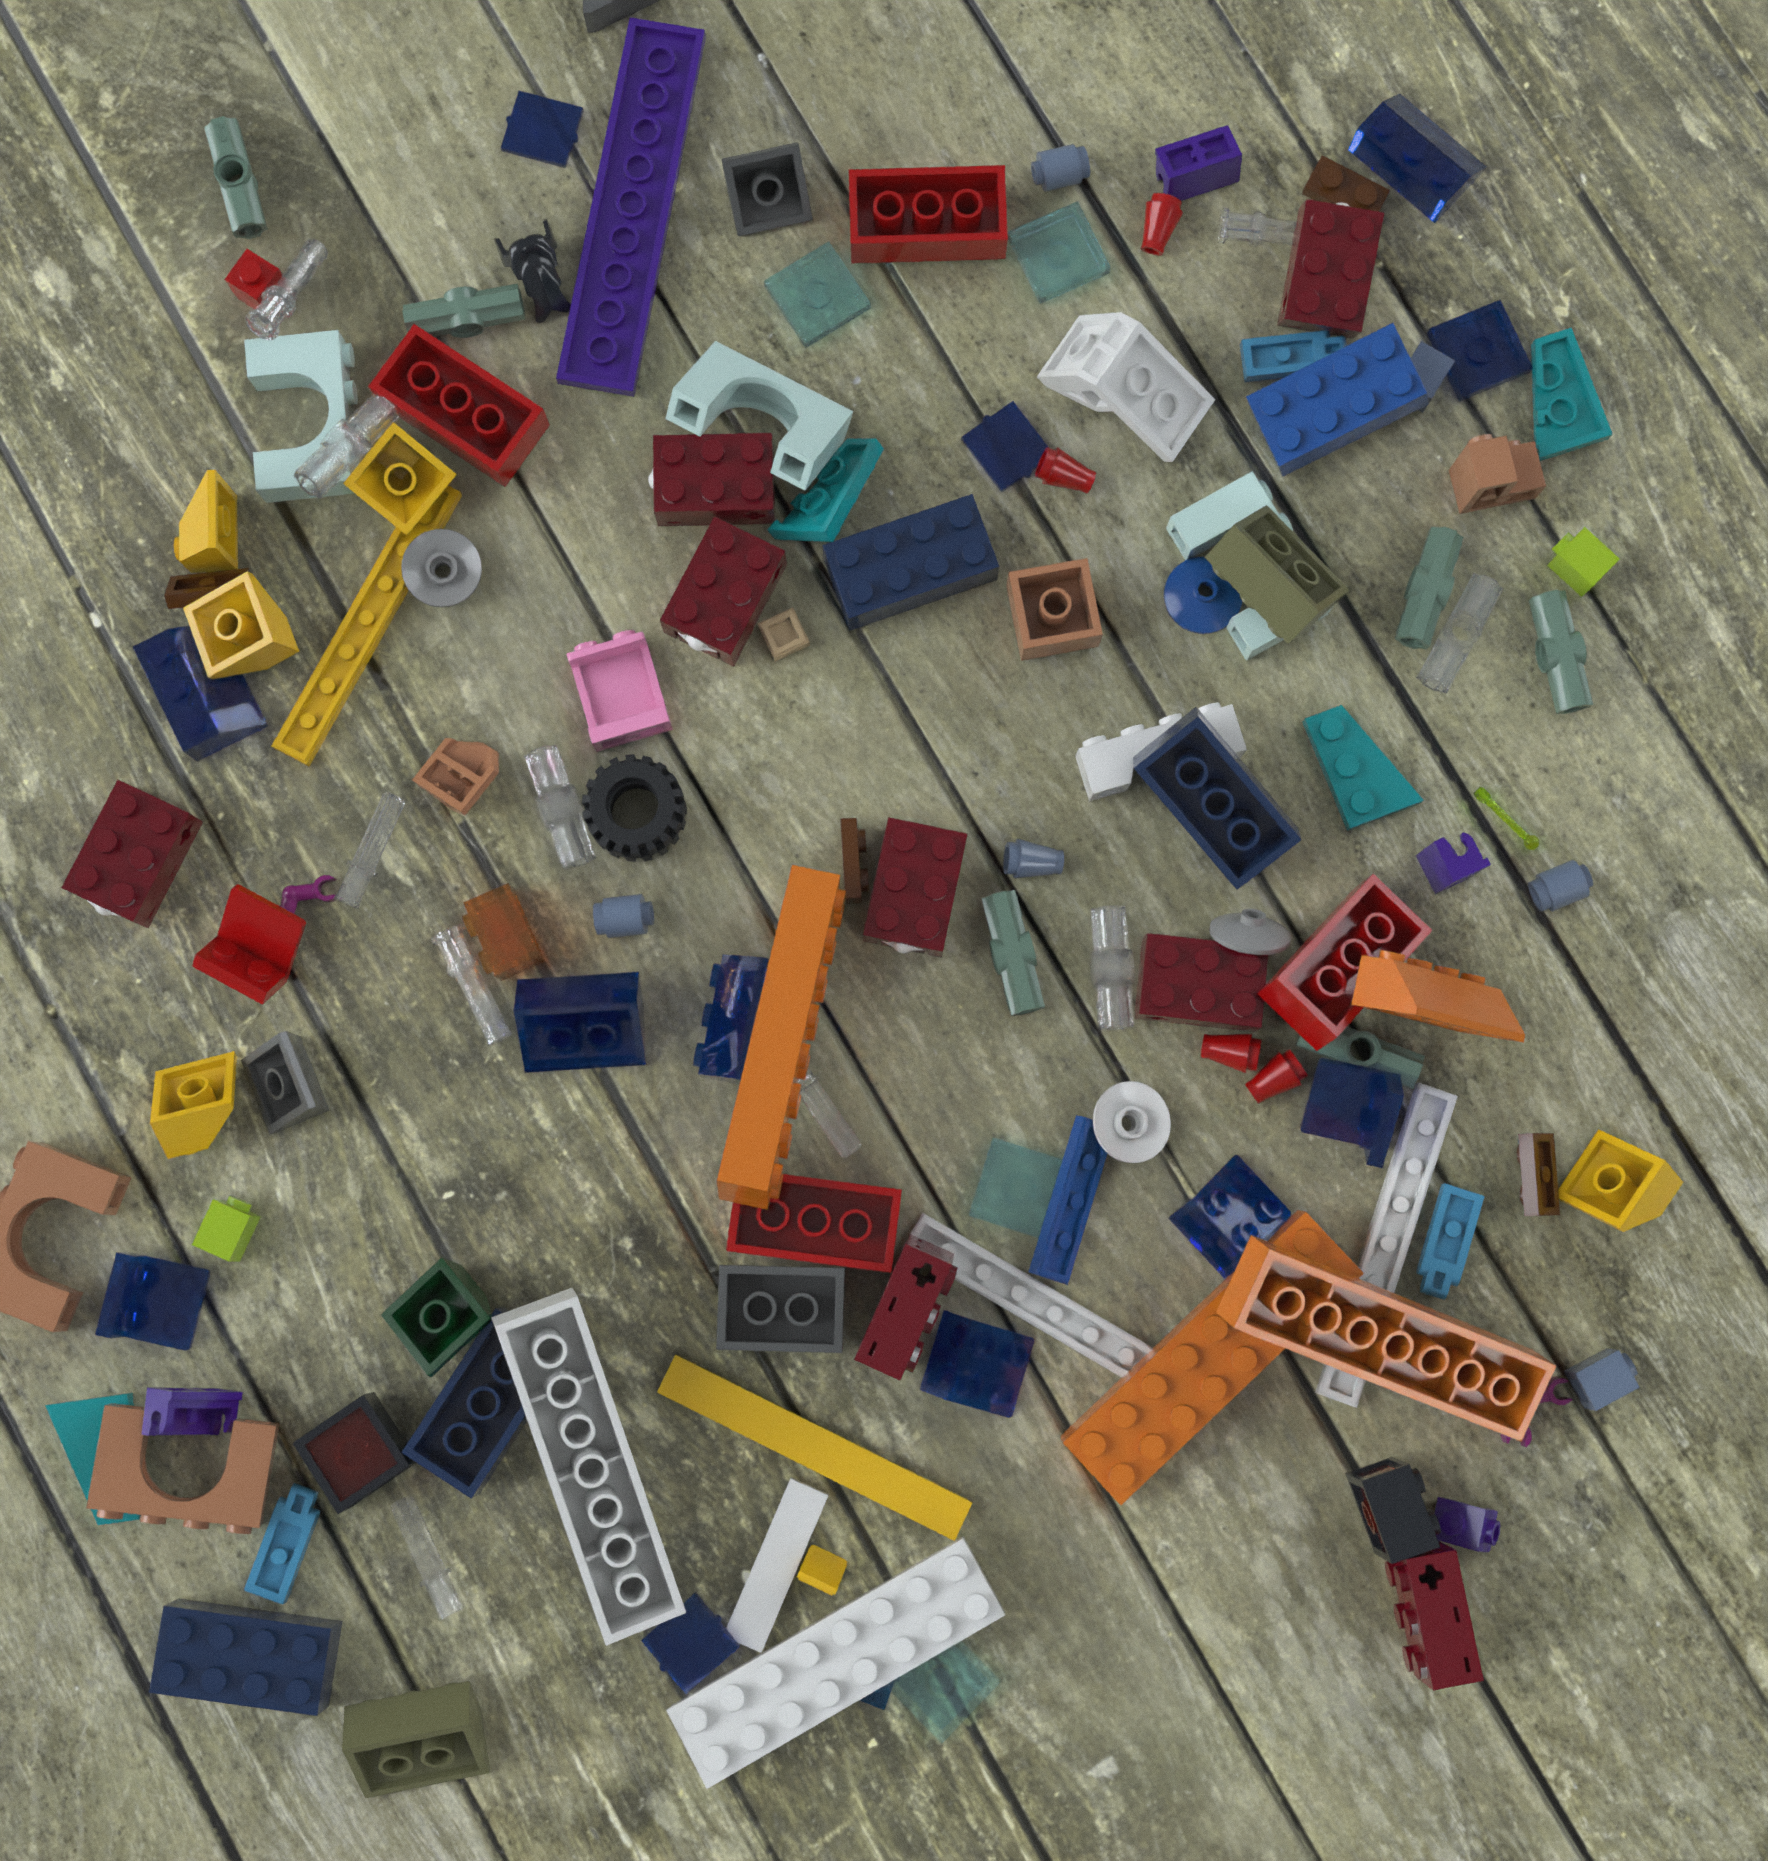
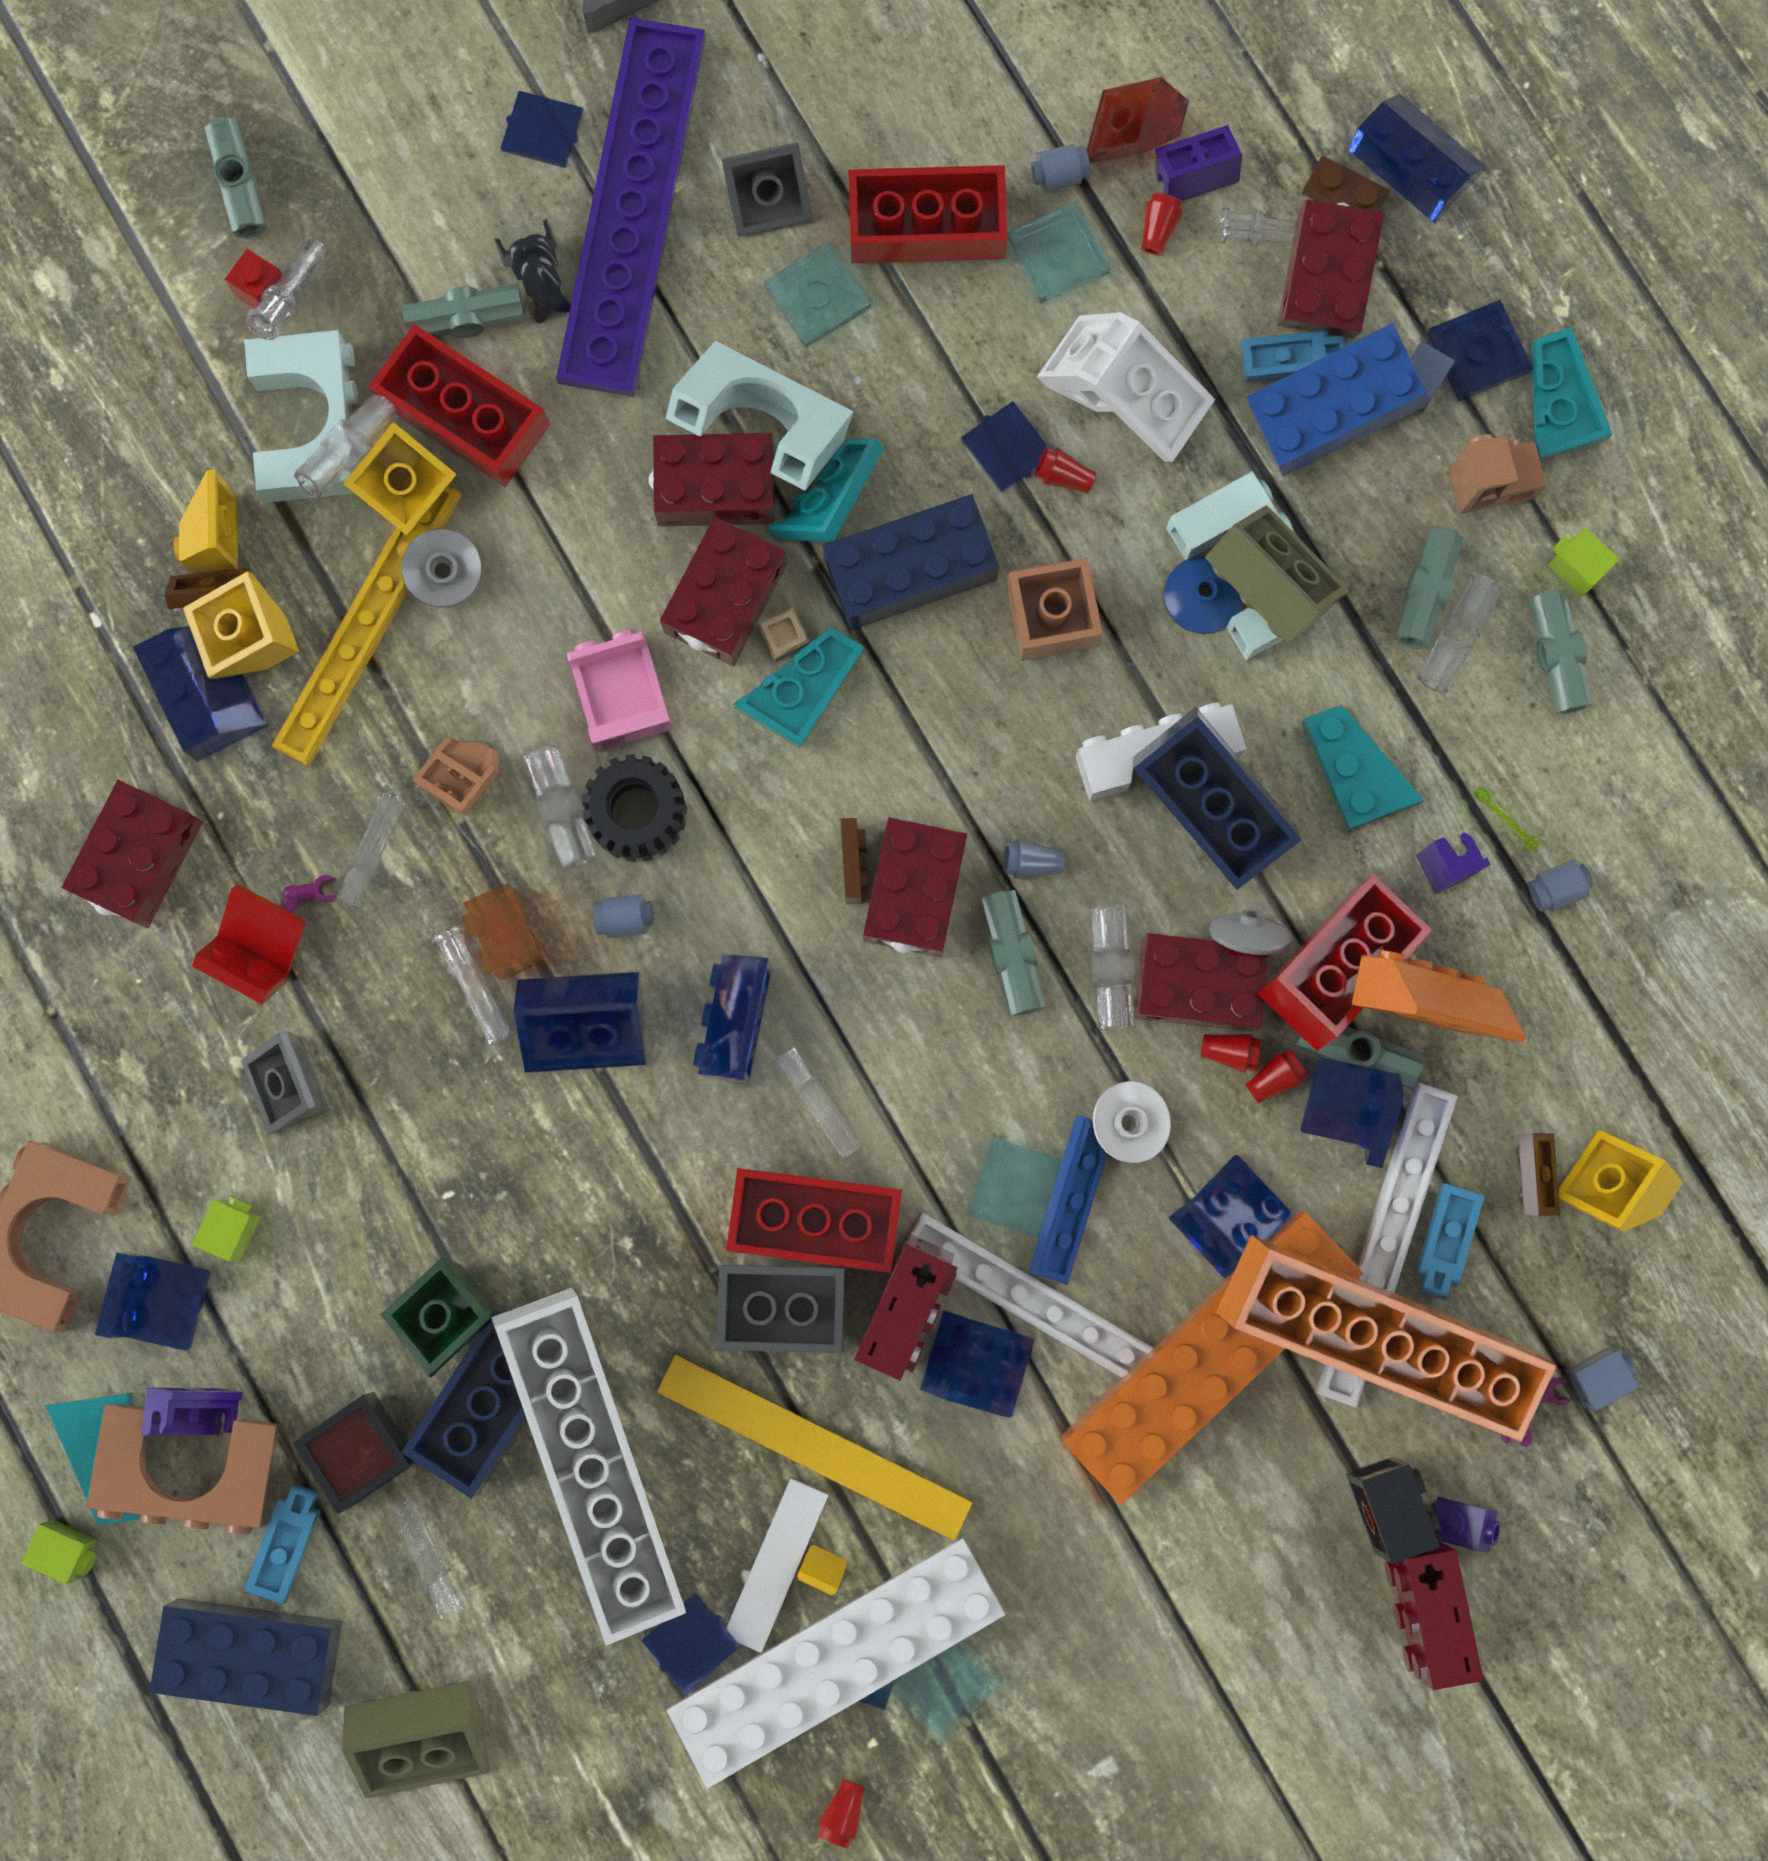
yellow slope [150,1051,237,1159] -> none
orange brick [717,865,846,1210] -> none
none -> lime brick [21,1520,98,1584]
none -> teal wing [733,627,864,749]
none -> red cone [817,1778,866,1849]
none -> clear red slope [1086,77,1189,163]

